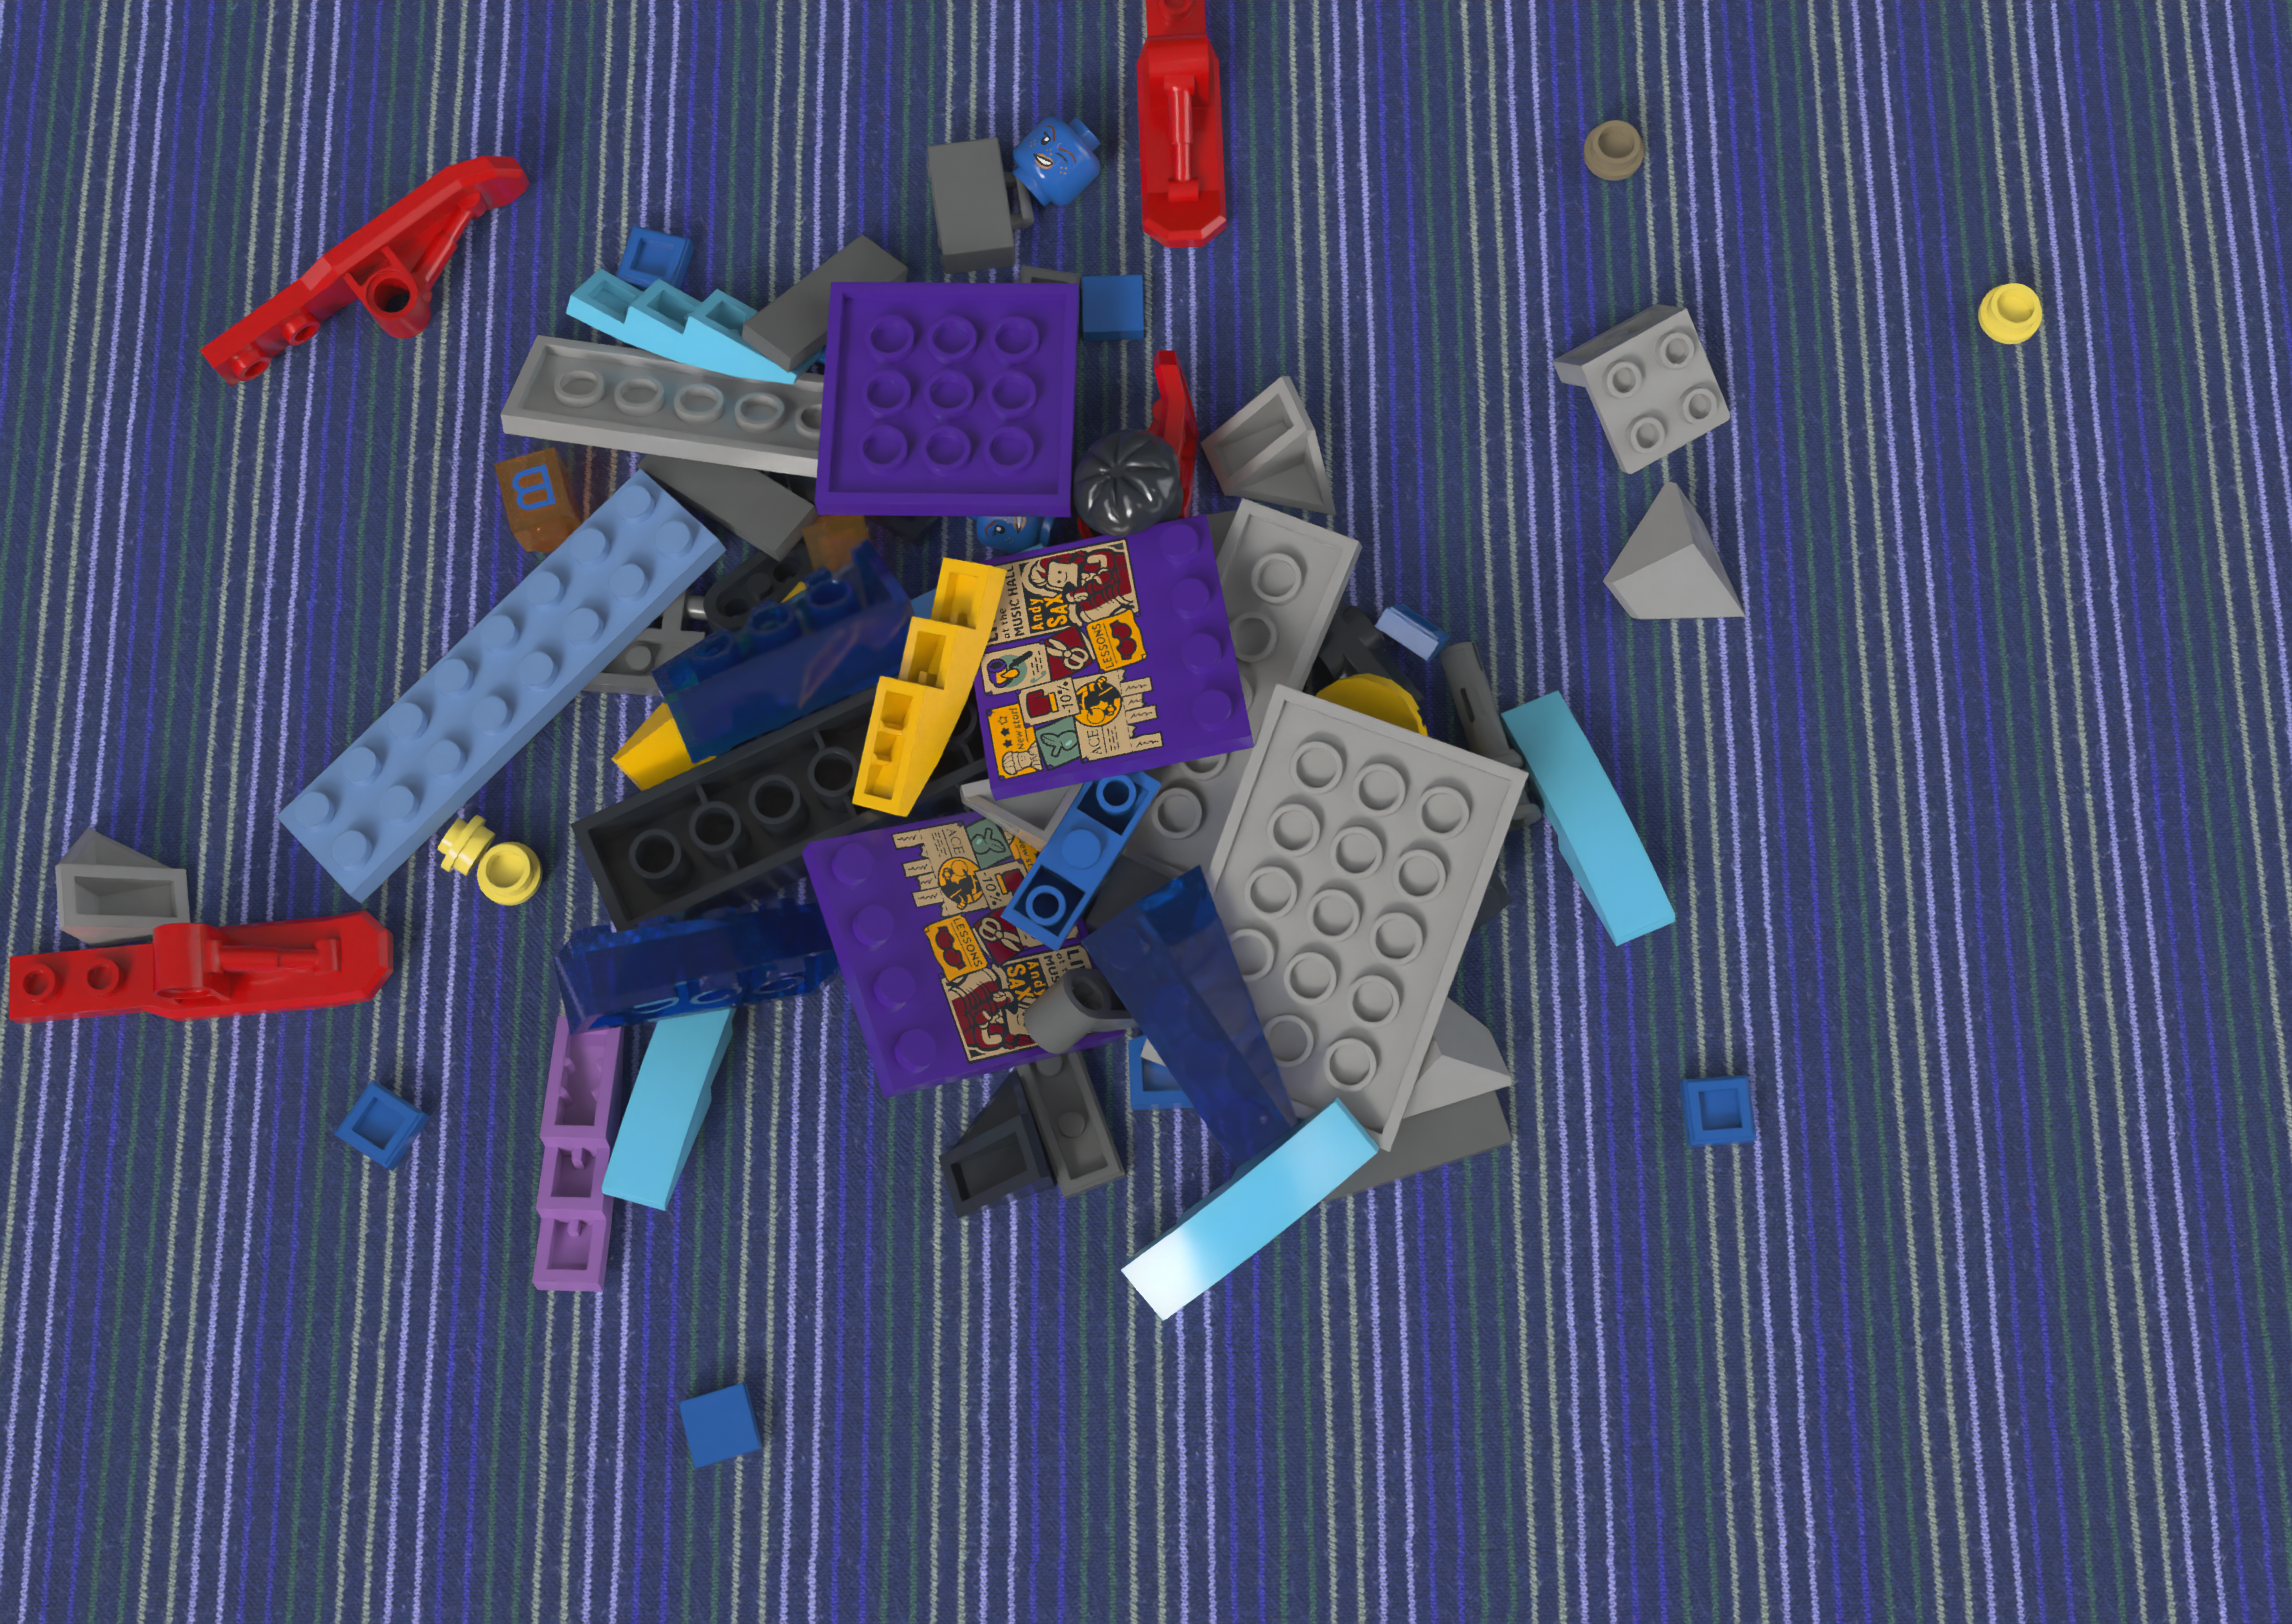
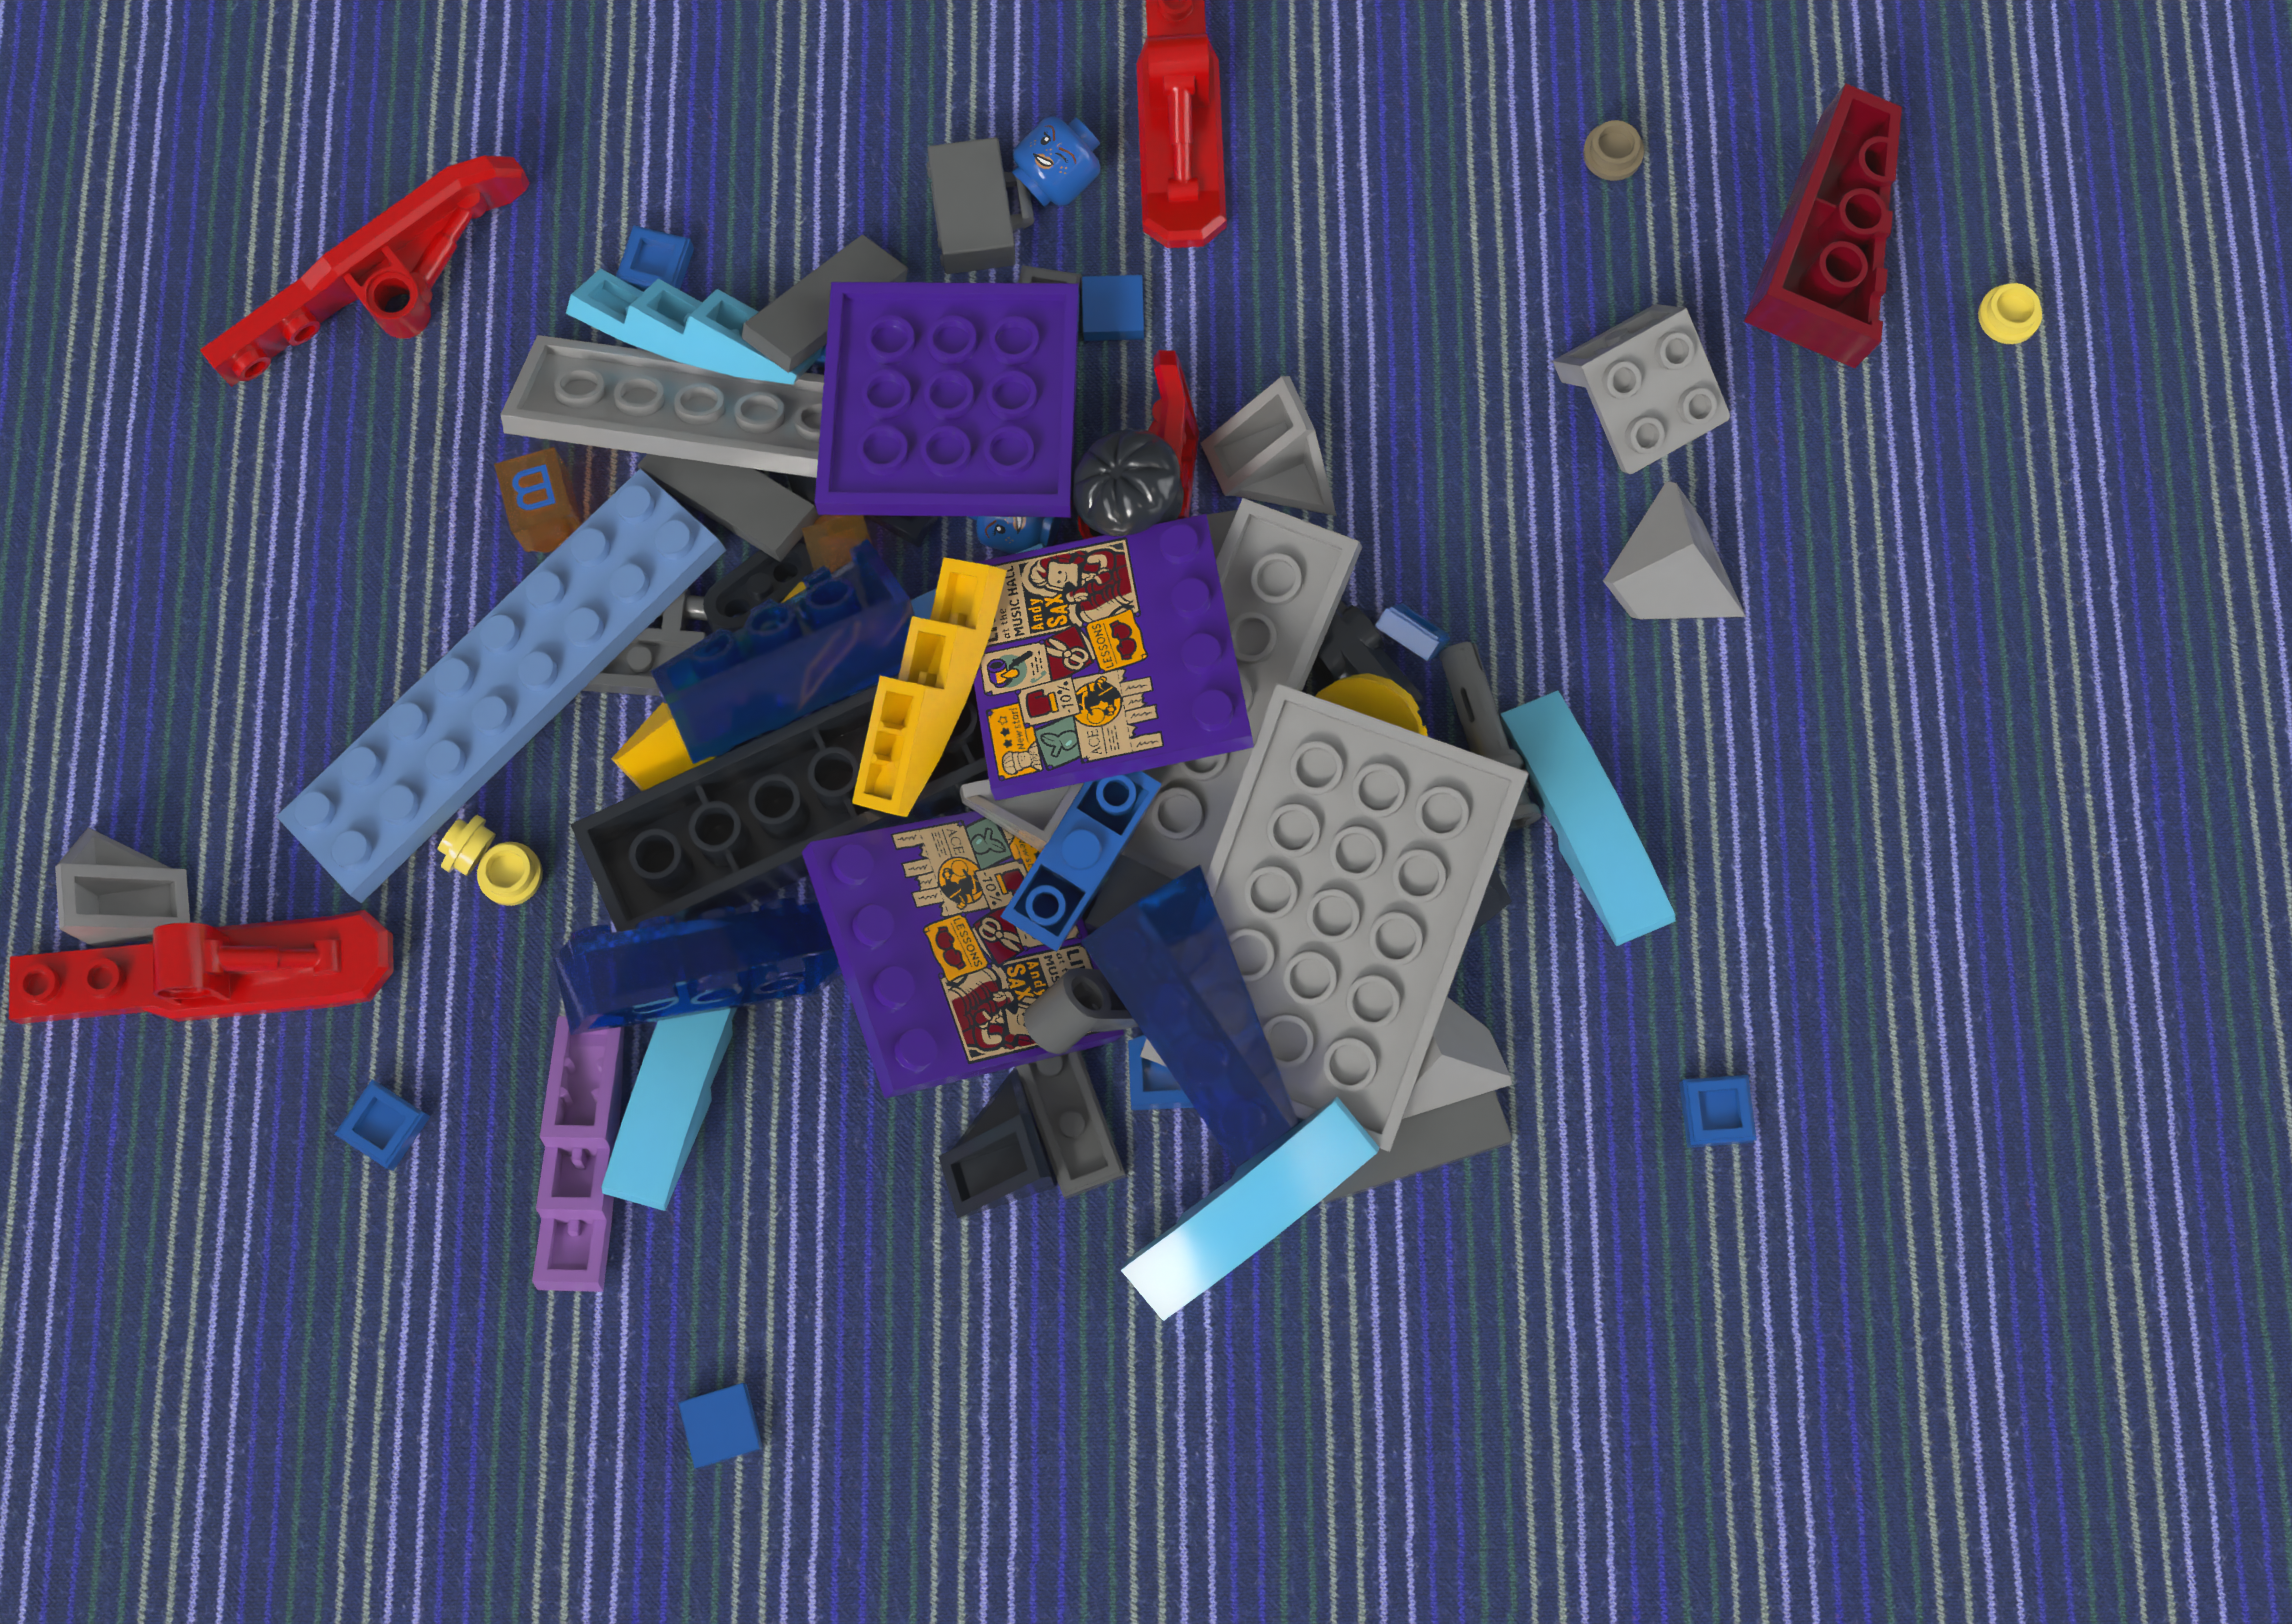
none -> dark red wedge [1743,83,1902,368]

